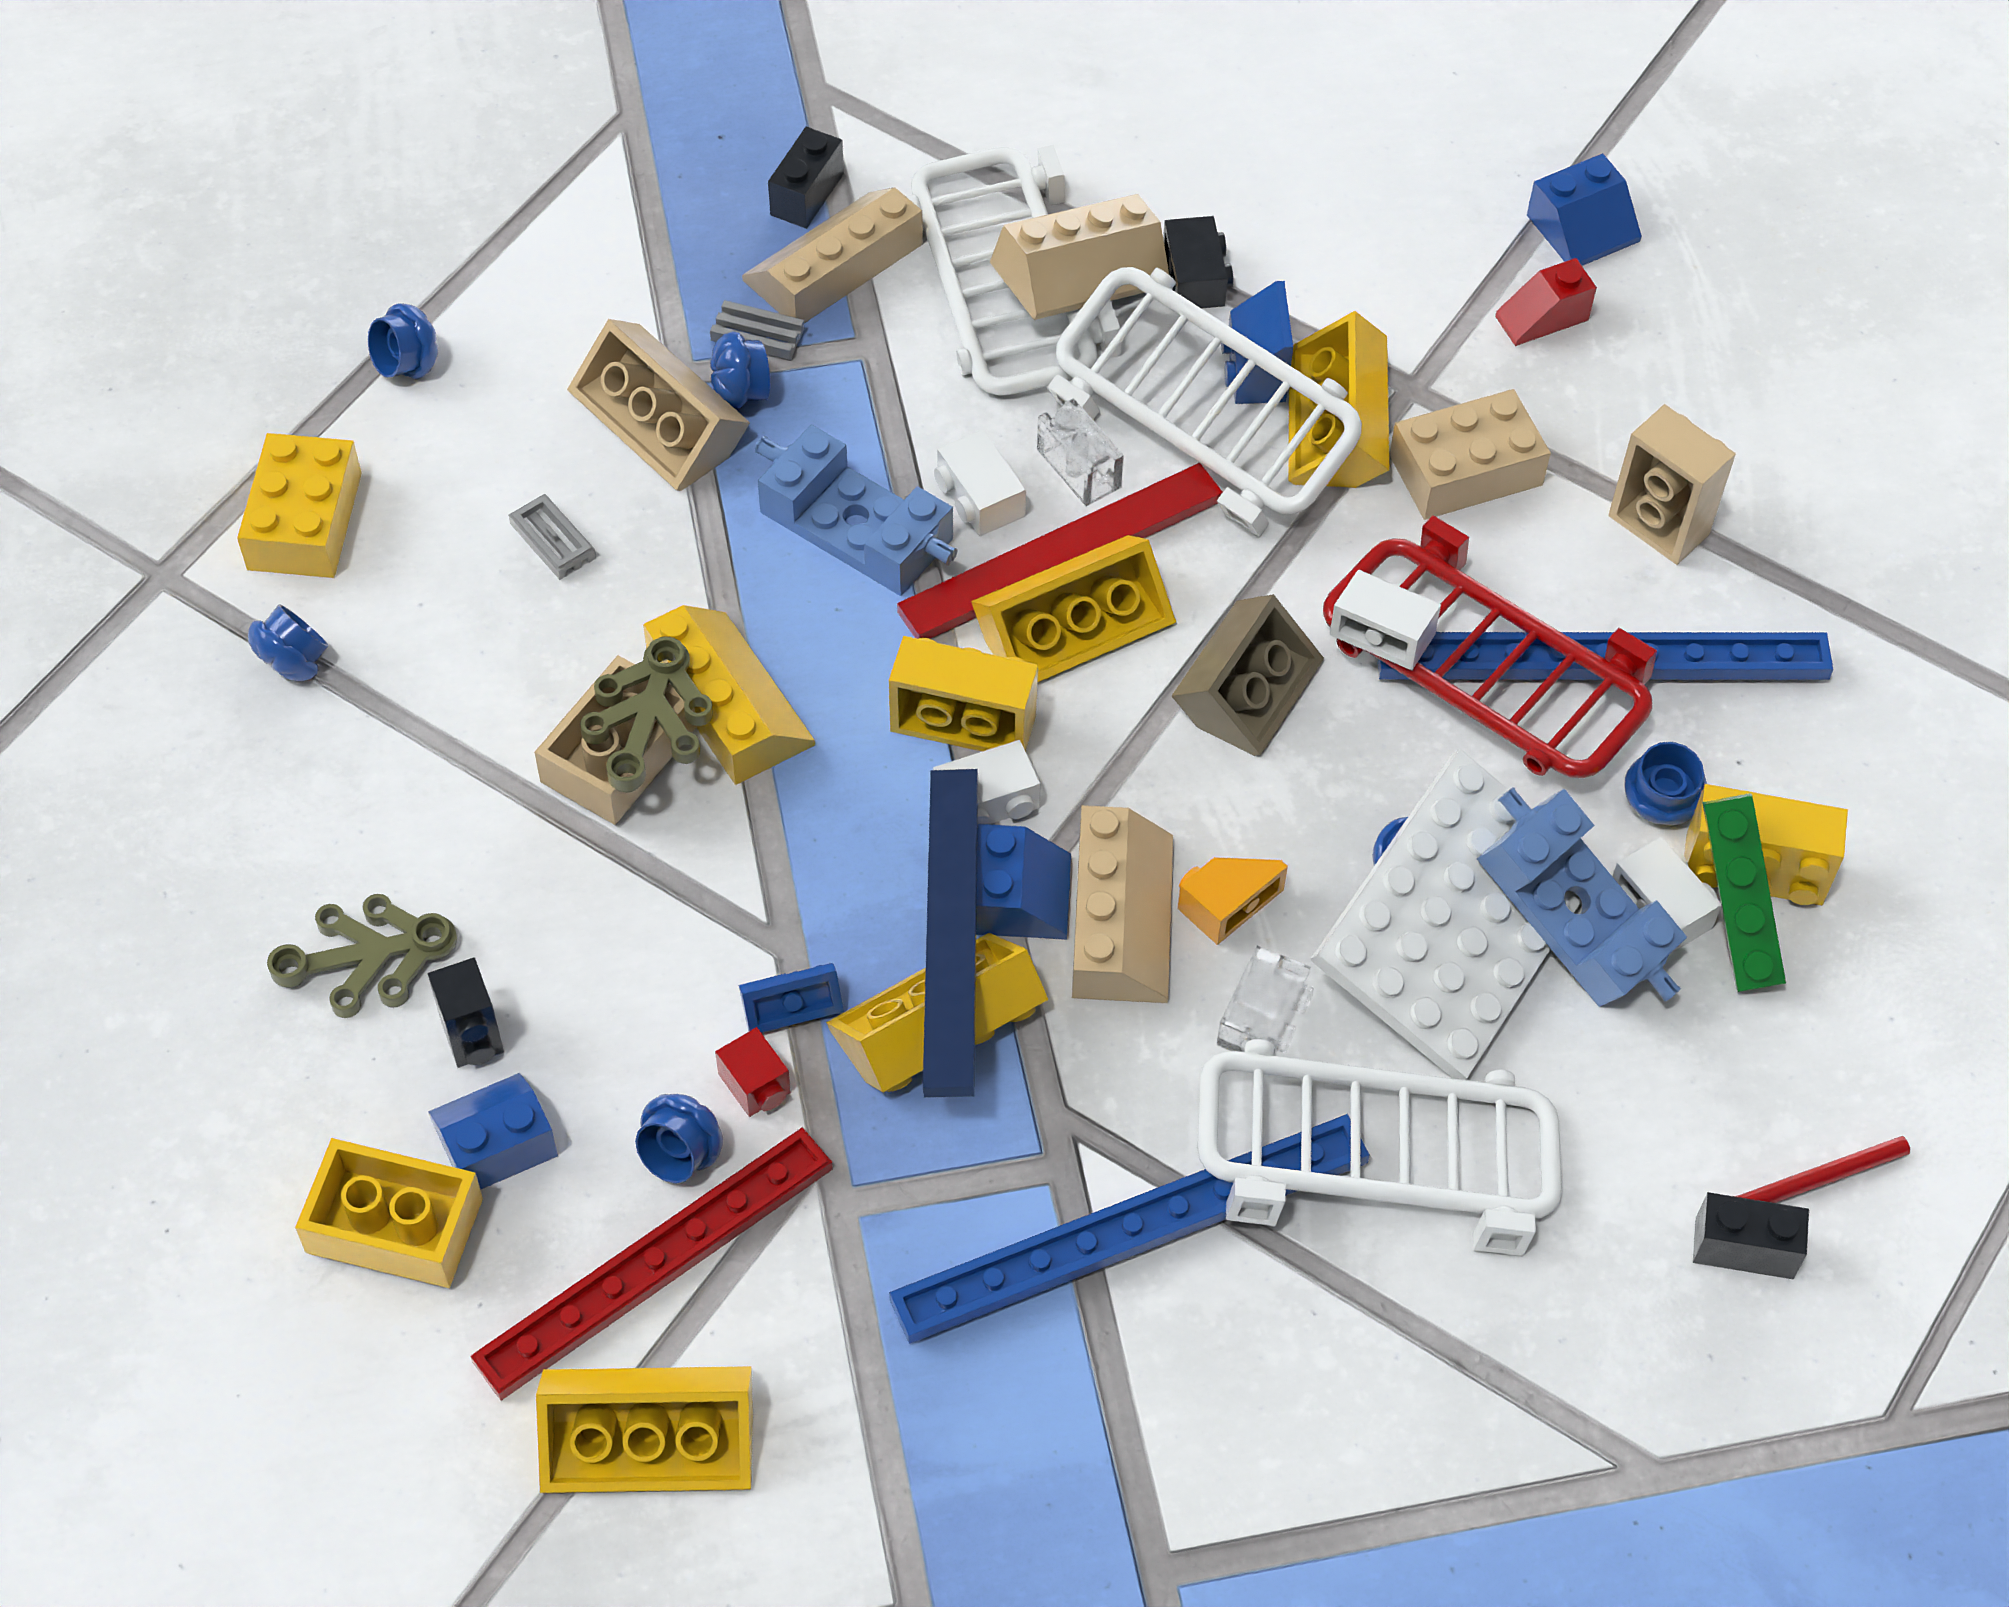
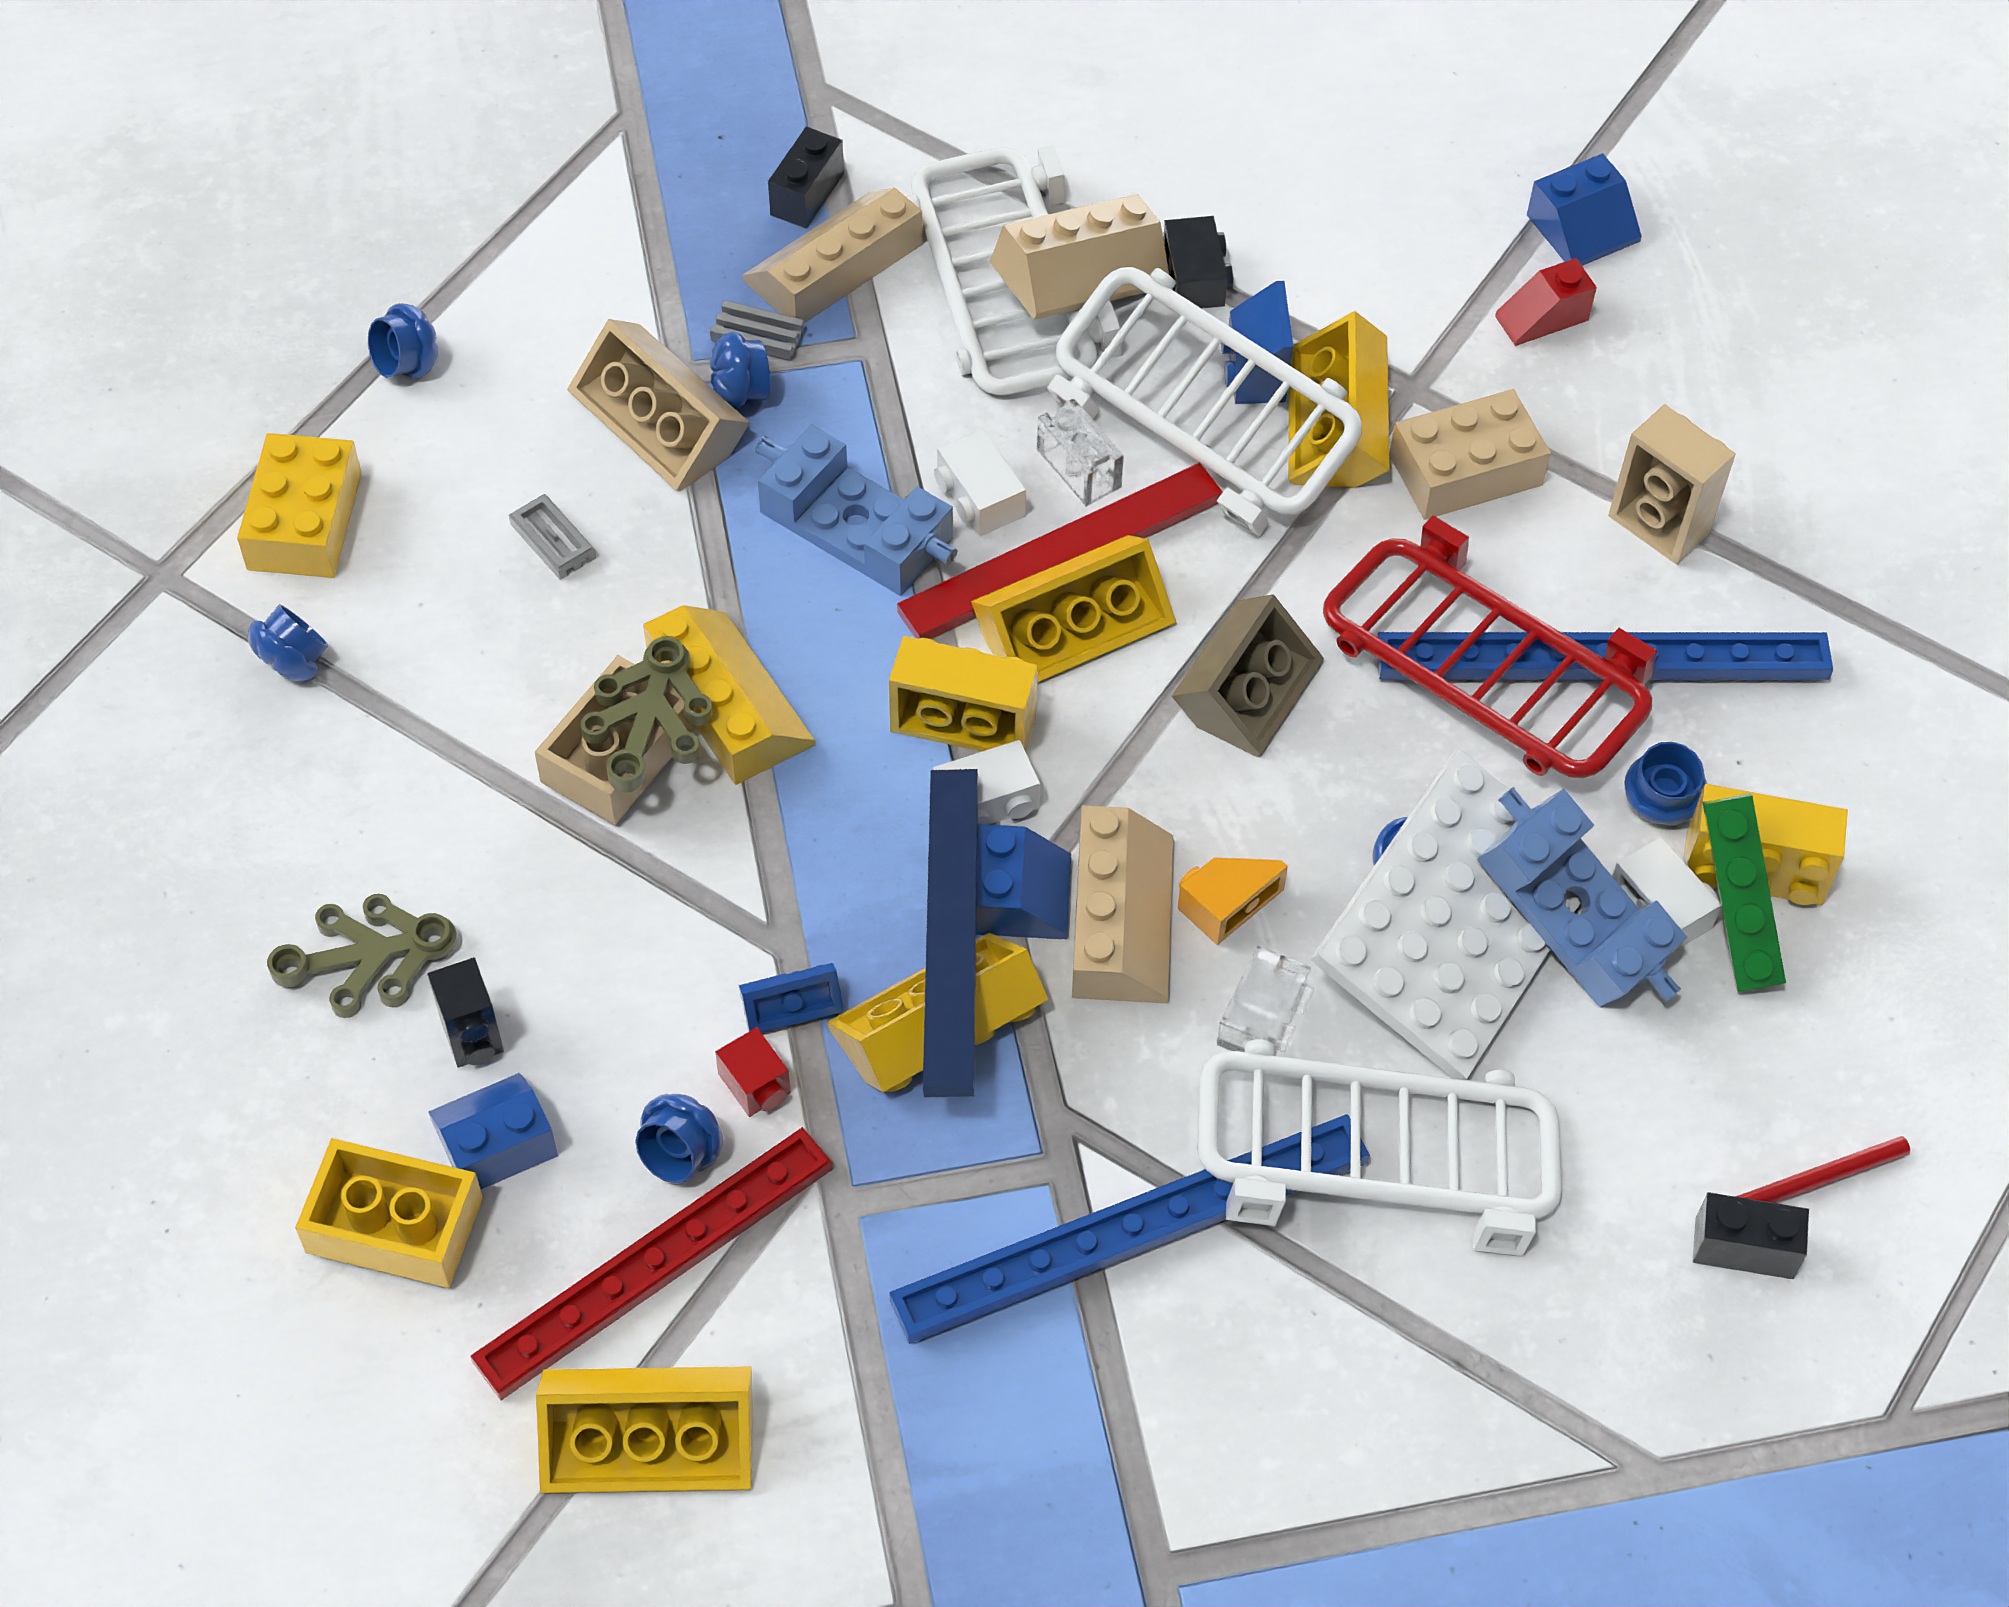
white brick [1330,570,1441,670] -> none

